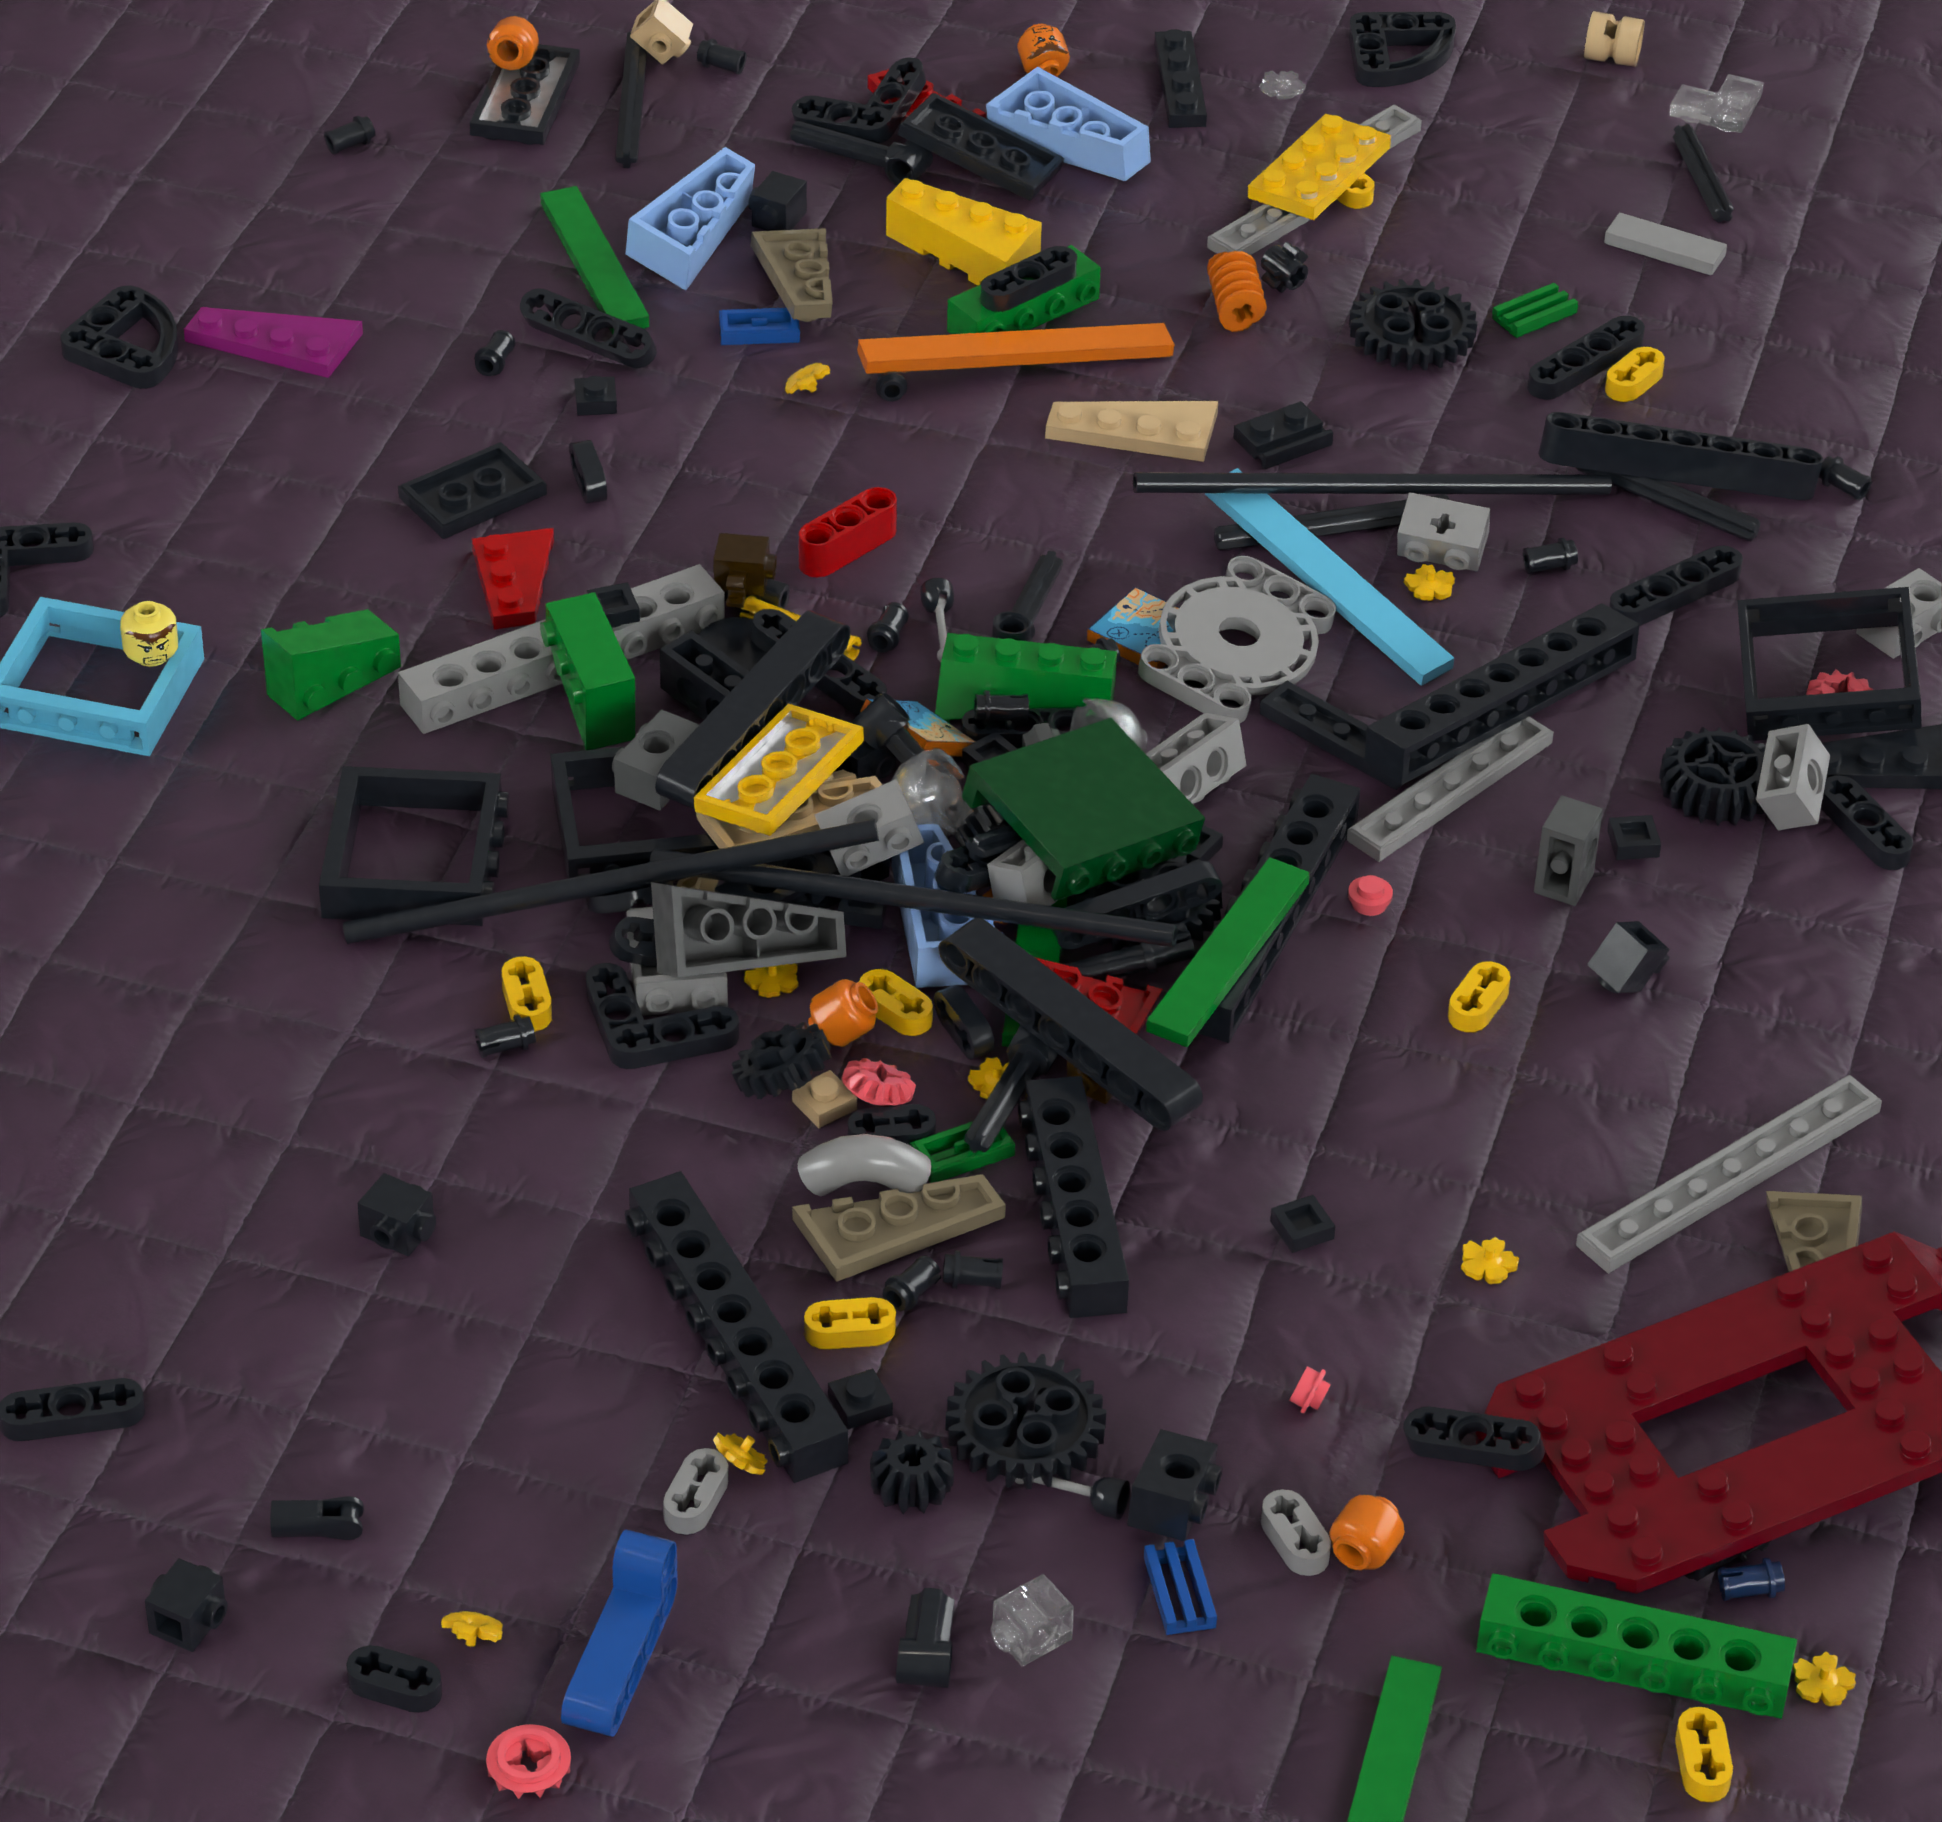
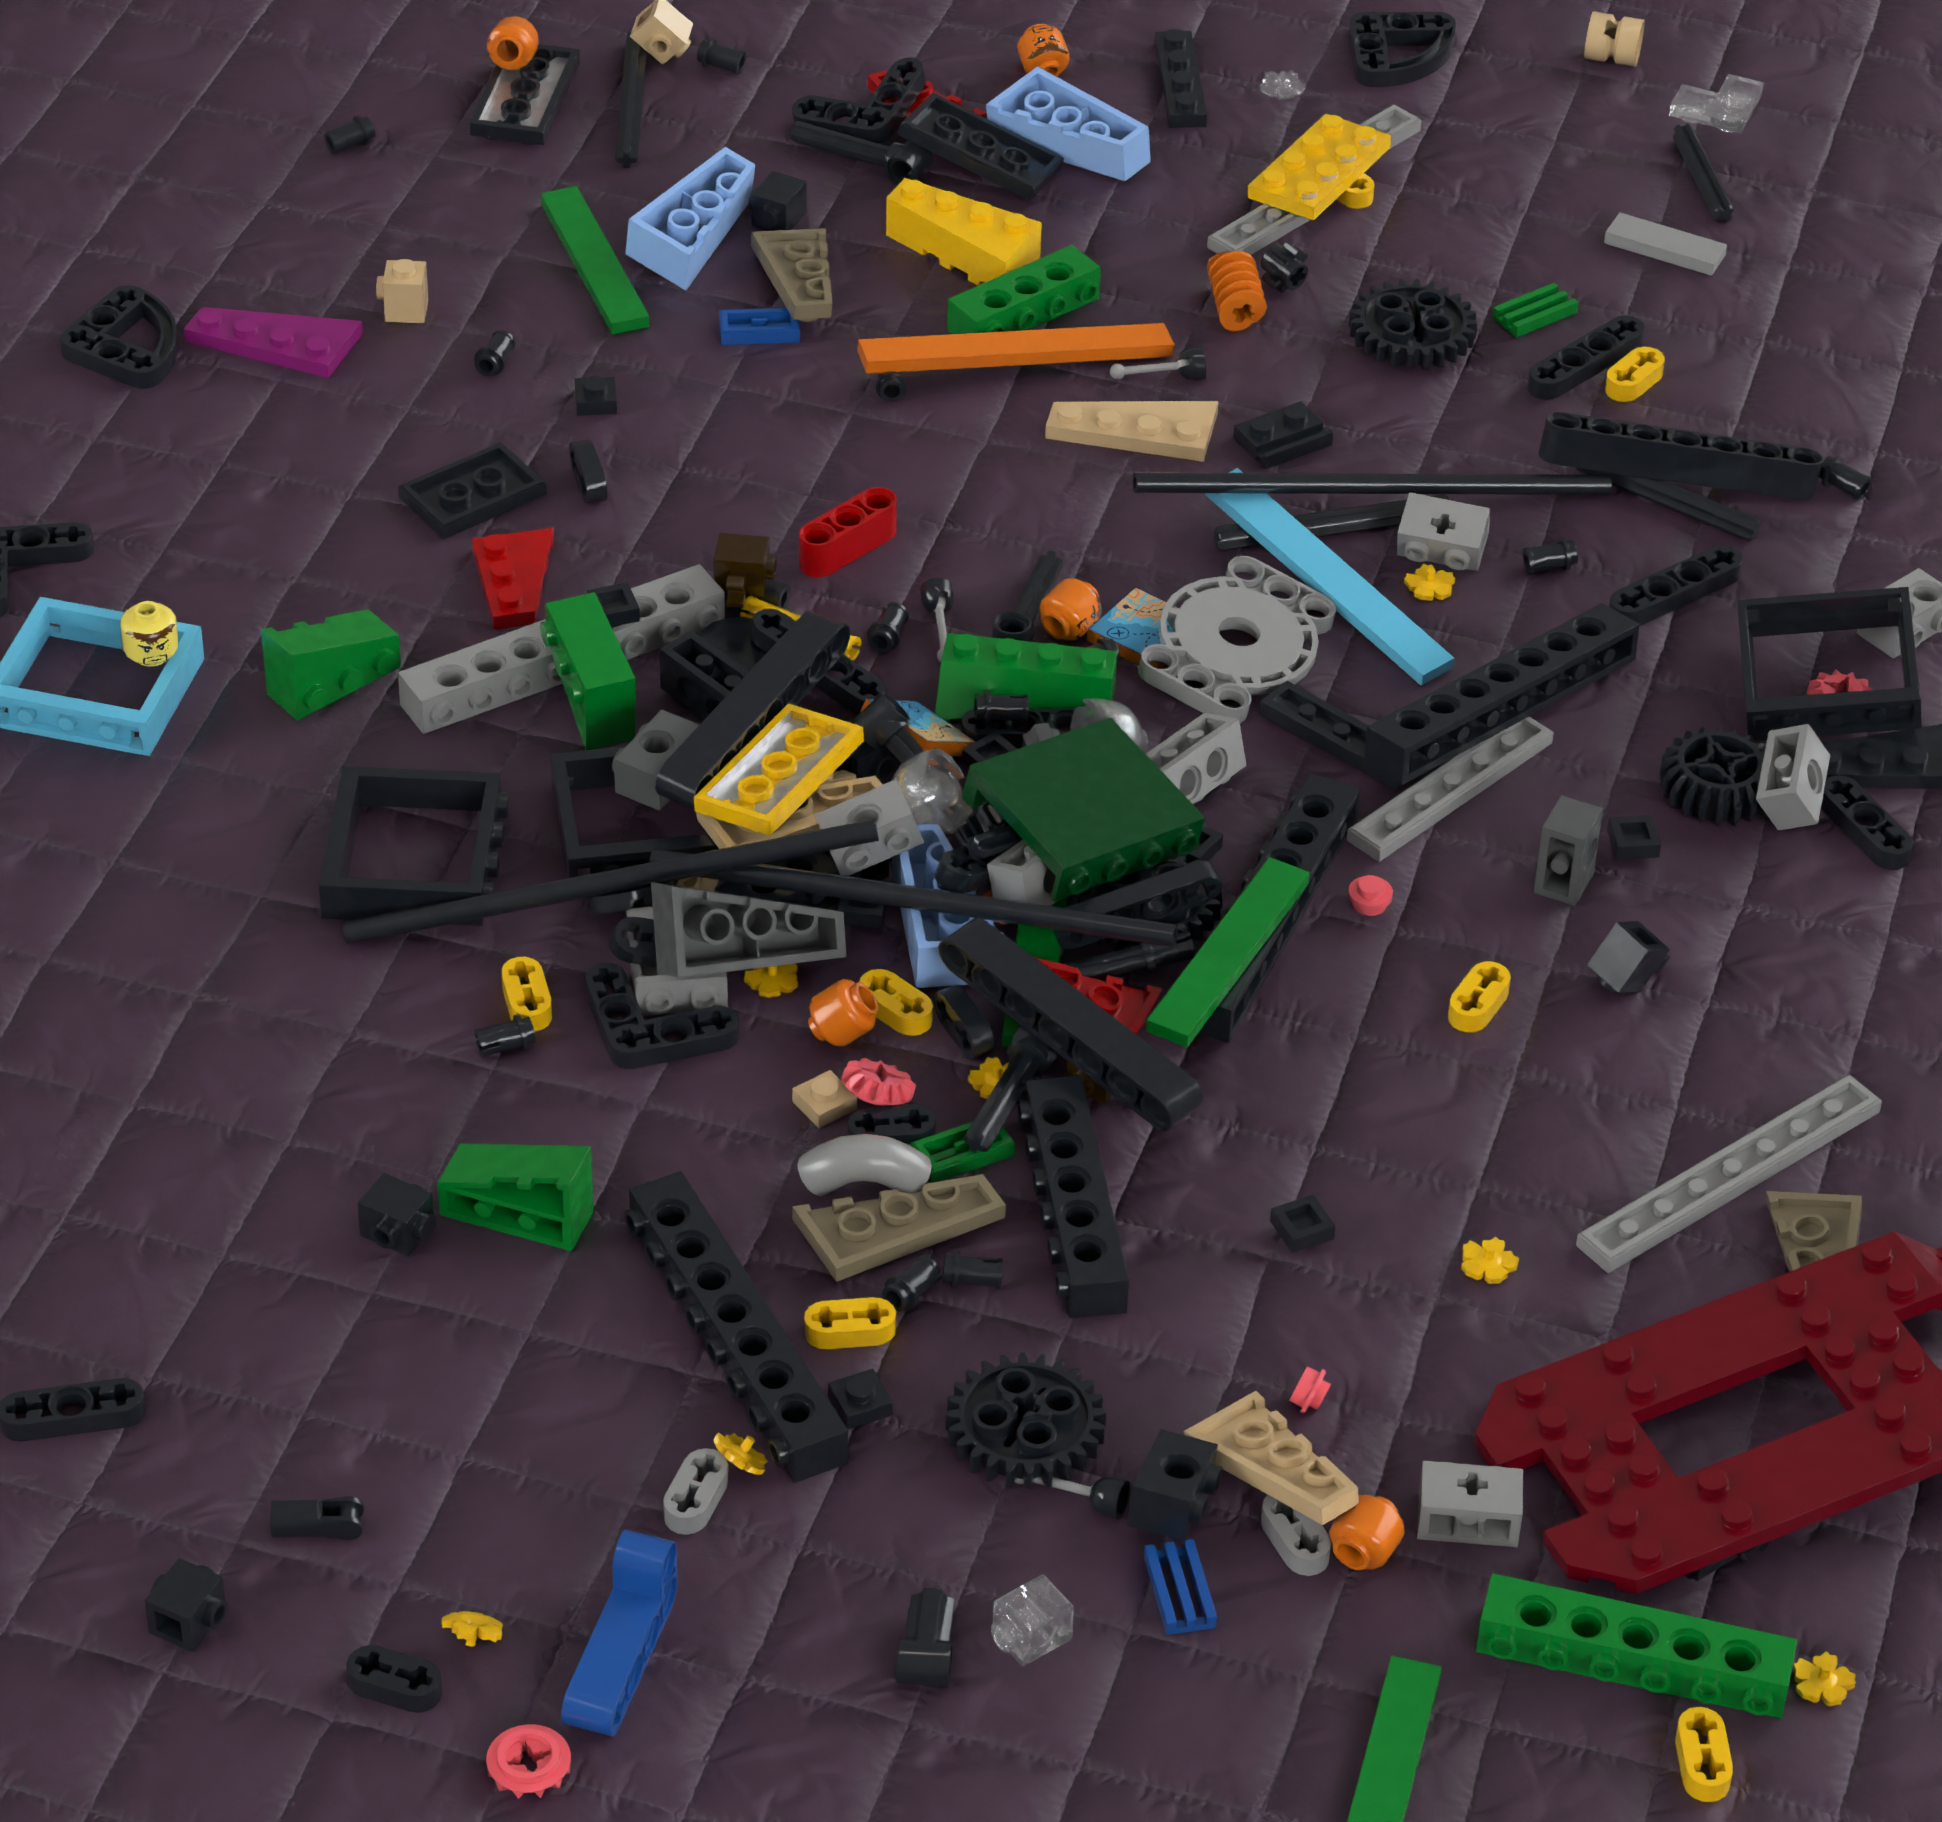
black beam [520,288,657,369] -> none
black gear [731,1022,831,1099] -> none
yellow plant [785,363,831,394] -> none
black gear [870,1429,954,1514] -> none
black beam [981,246,1077,312] -> none
black beam [1403,1406,1545,1471] -> none
dark blue pin [1718,1558,1785,1601] -> none
none -> tan brick [376,259,428,323]
none -> green wedge [437,1144,594,1251]
none -> orange head [1039,578,1102,641]
none -> hinge [1110,347,1206,380]
none -> tan wing [1183,1391,1359,1525]
none -> light grey brick [1417,1461,1523,1548]

